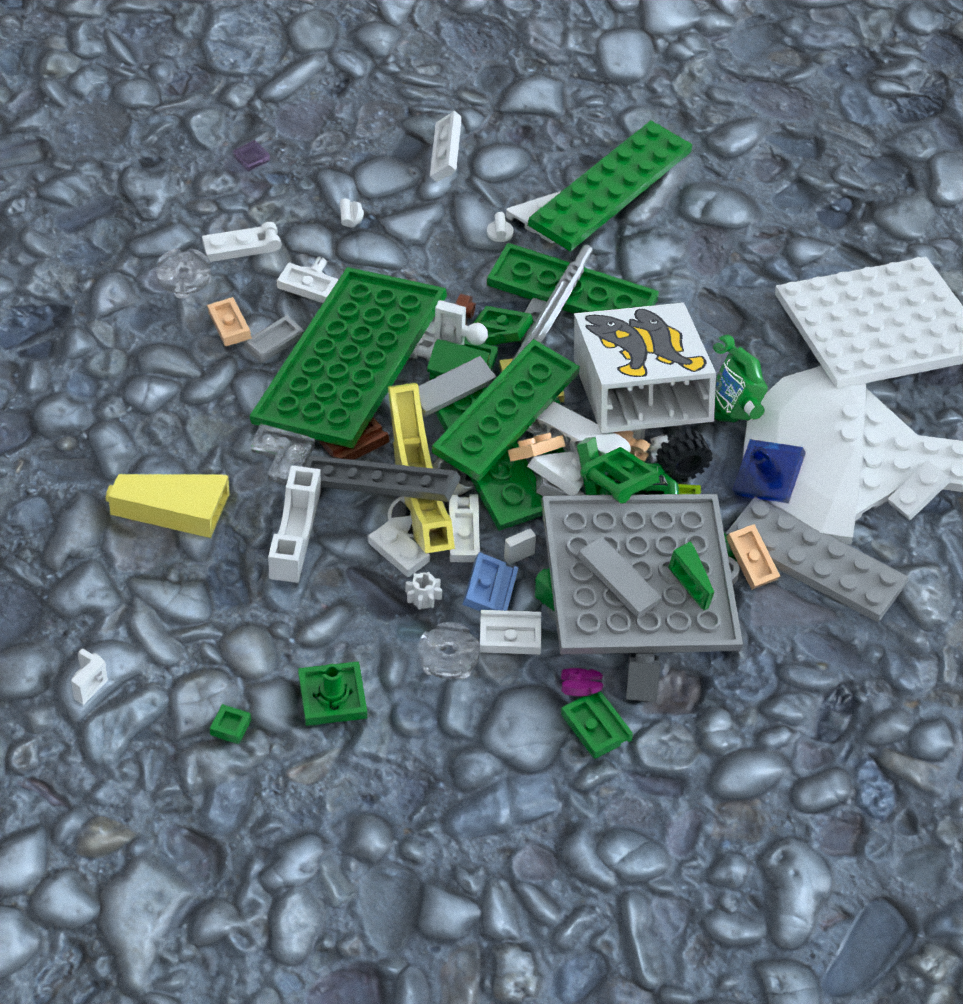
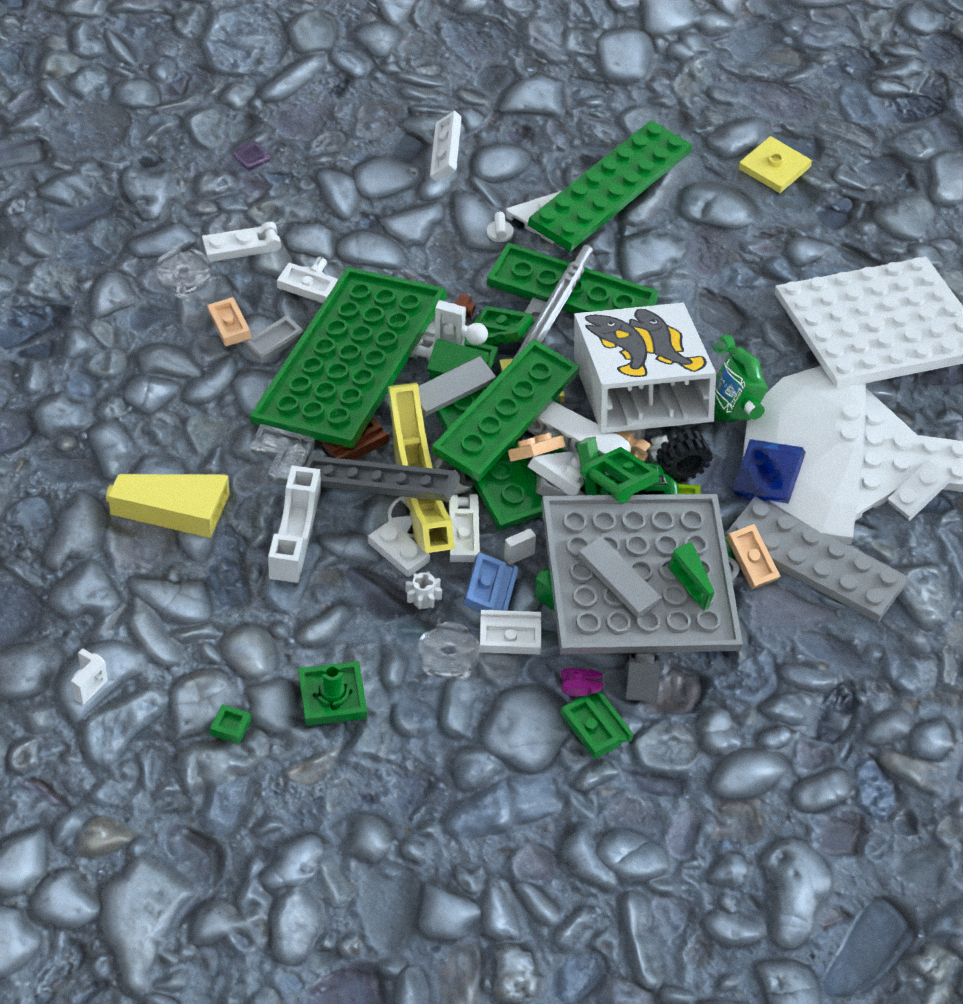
white plate [340,198,364,228] -> none
none -> light yellow plate [738,136,812,193]

